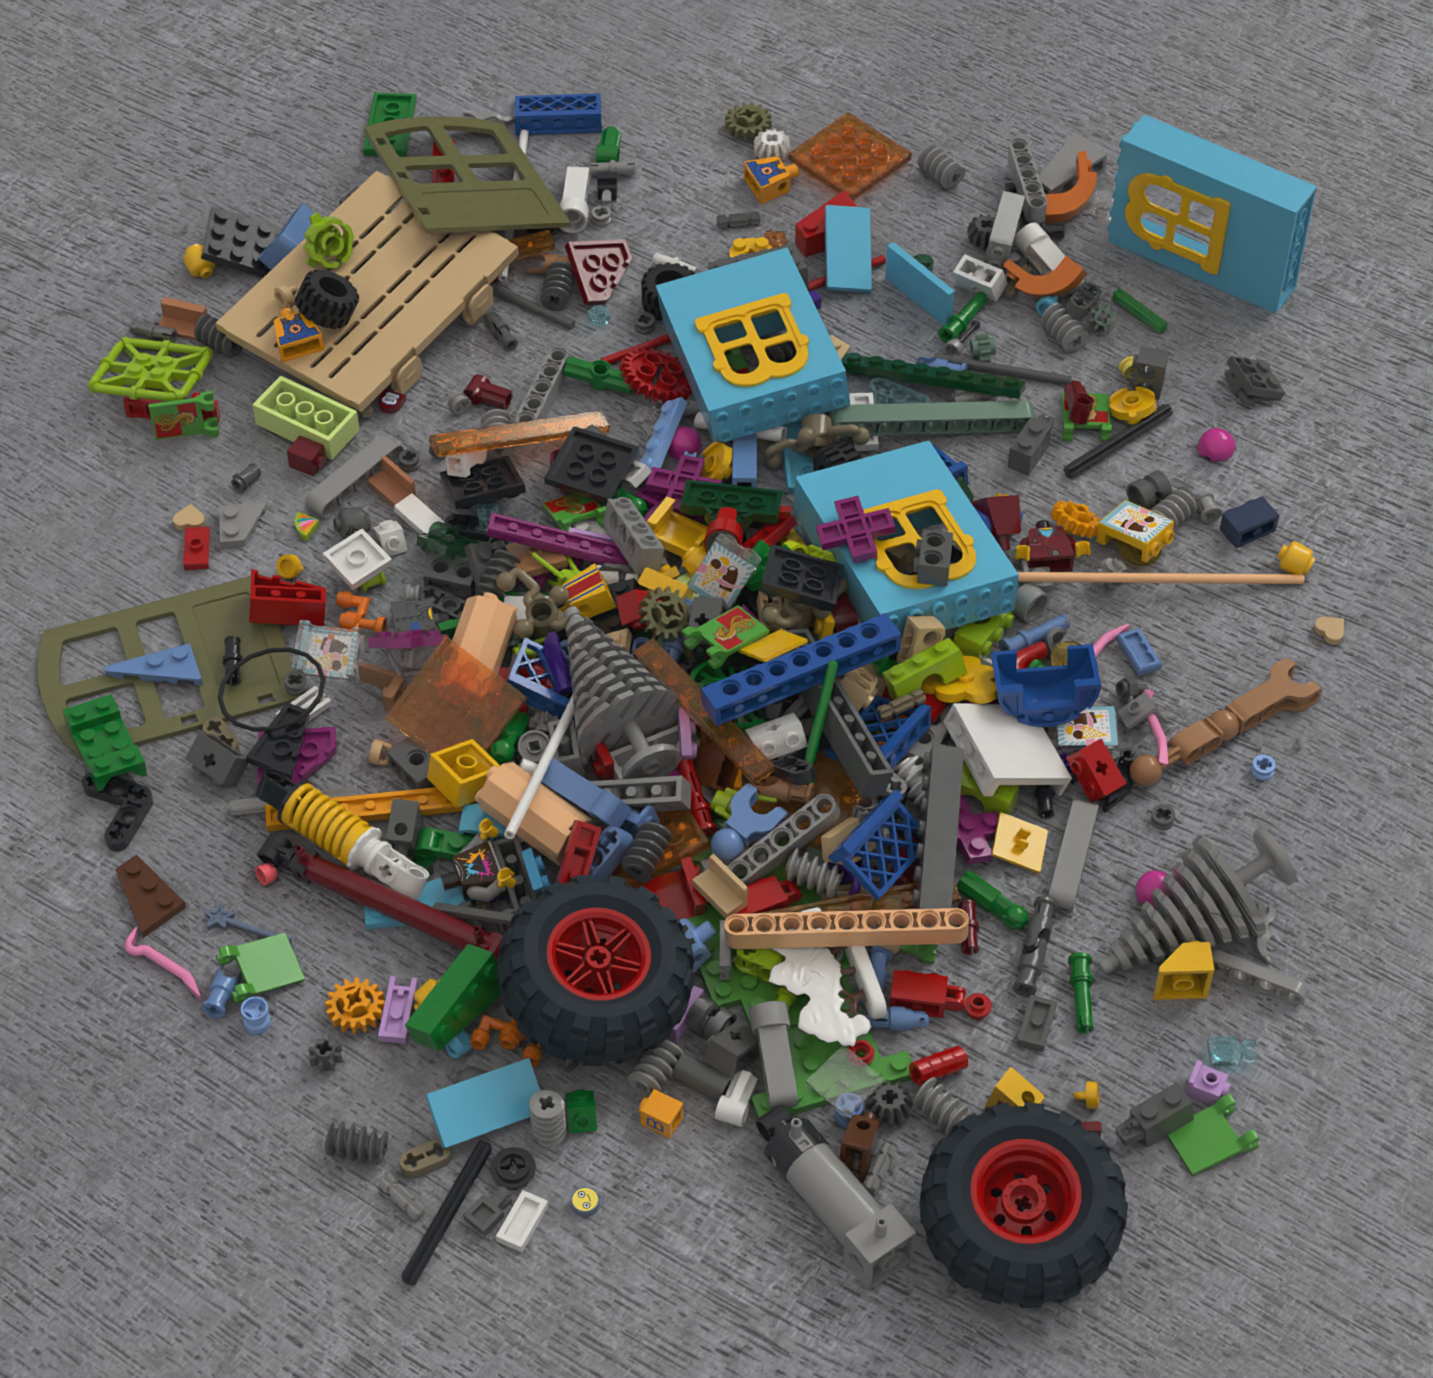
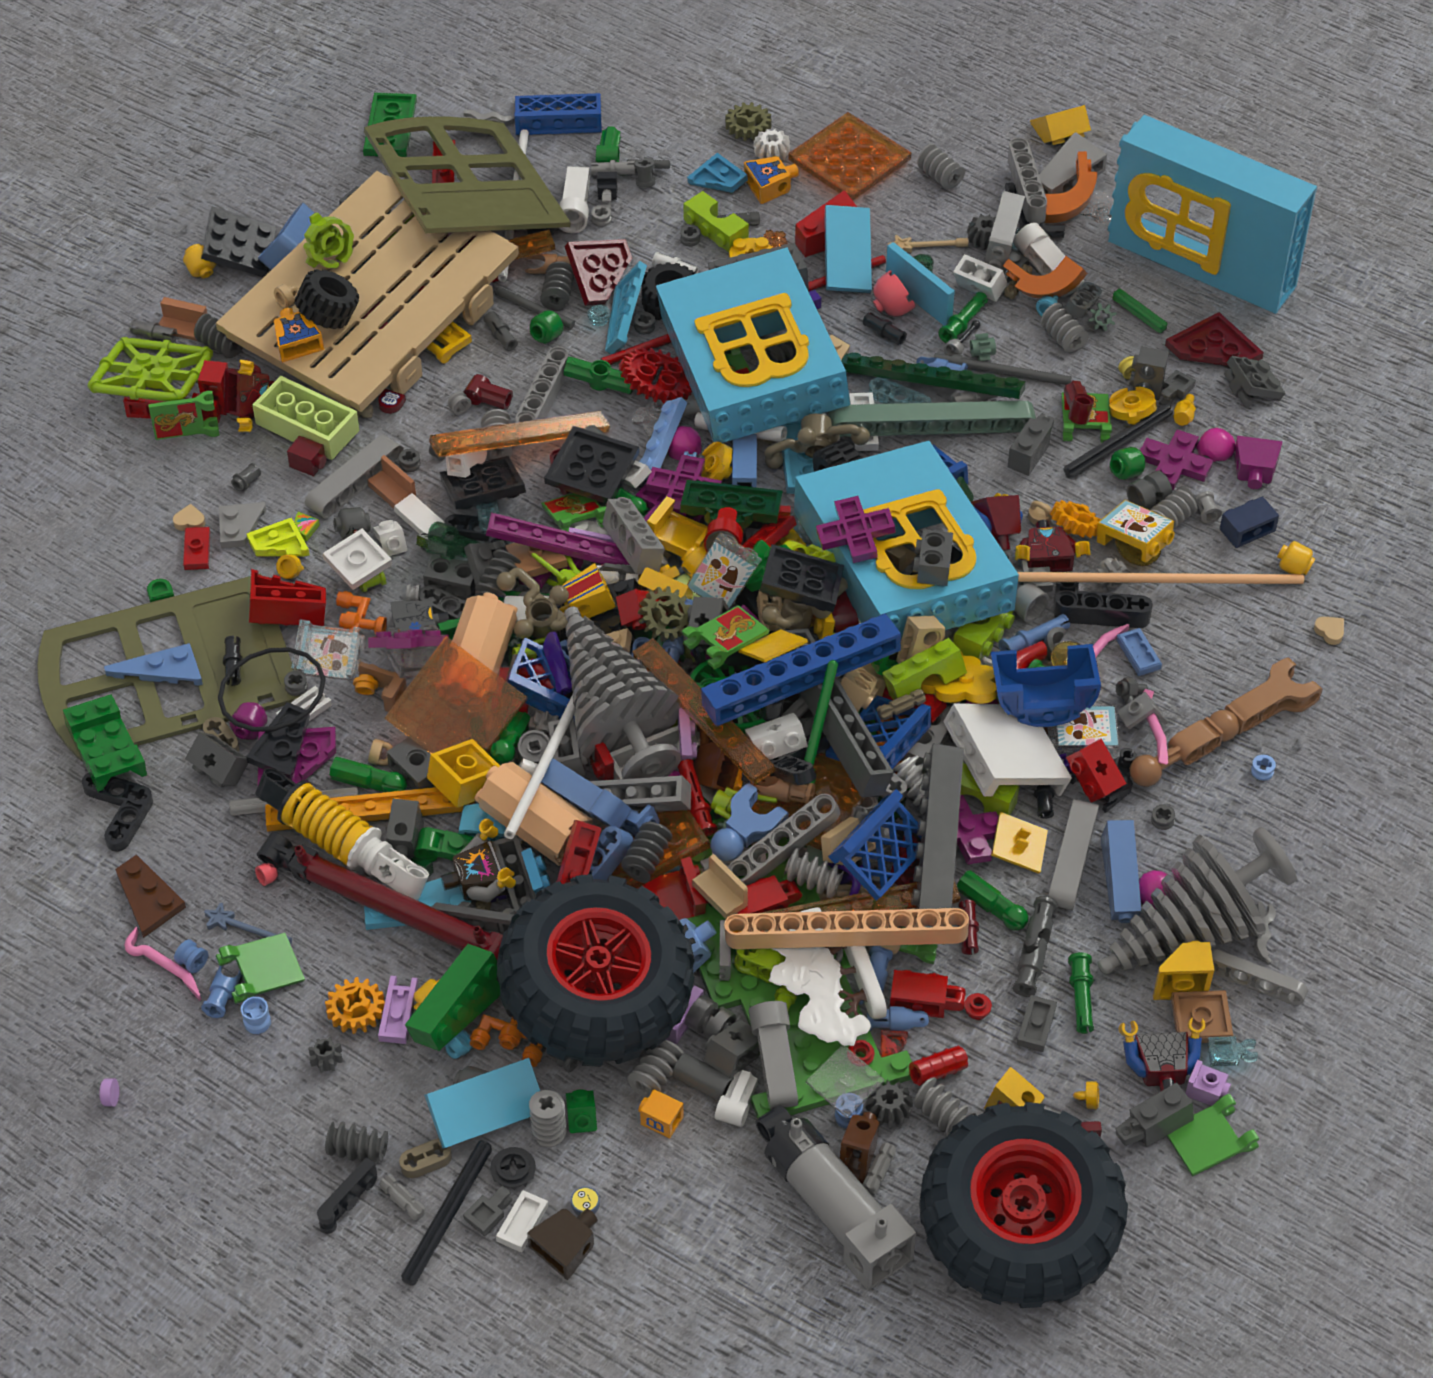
none -> lavender tile [100,1078,119,1107]
none -> green tile [147,579,174,602]
none -> medium blue wheel [174,939,209,973]
none -> red brick [198,360,228,415]
none -> dark red torso [224,359,274,432]
none -> magenta head [230,702,268,740]
none -> neon yellow wing [246,517,310,557]
none -> black plate [317,1157,377,1234]
none -> green piece [329,756,407,792]
none -> light orange plate [353,674,379,695]
none -> yellow plate [426,321,472,364]
none -> dark brown torso [527,1209,598,1280]
none -> green head [530,310,563,344]
none -> medium azure wing [605,261,647,354]
none -> dark grey piece [627,157,671,187]
none -> dark grey bush [680,225,700,247]
none -> lime arch [683,191,749,252]
none -> dark azure wing [687,153,748,193]
none -> black pin [863,312,907,345]
none -> coral cylinder [873,270,916,317]
none -> clear red tile [880,1030,908,1058]
none -> tan piece [888,235,968,253]
none -> tan tile [1028,501,1052,525]
none -> yellow slope [1030,105,1091,145]
none -> black beam [1054,571,1153,628]
none -> medium blue slope [1101,820,1141,923]
none -> green head [1109,447,1145,480]
none -> torso [1118,1017,1205,1092]
none -> magenta plate [1140,429,1213,491]
none -> dark grey plate [1159,370,1196,405]
none -> dark red plate [1165,312,1264,366]
none -> medium nougat plate [1171,990,1234,1043]
none -> yellow piece [1173,394,1196,426]
none -> magenta torso [1234,436,1283,489]

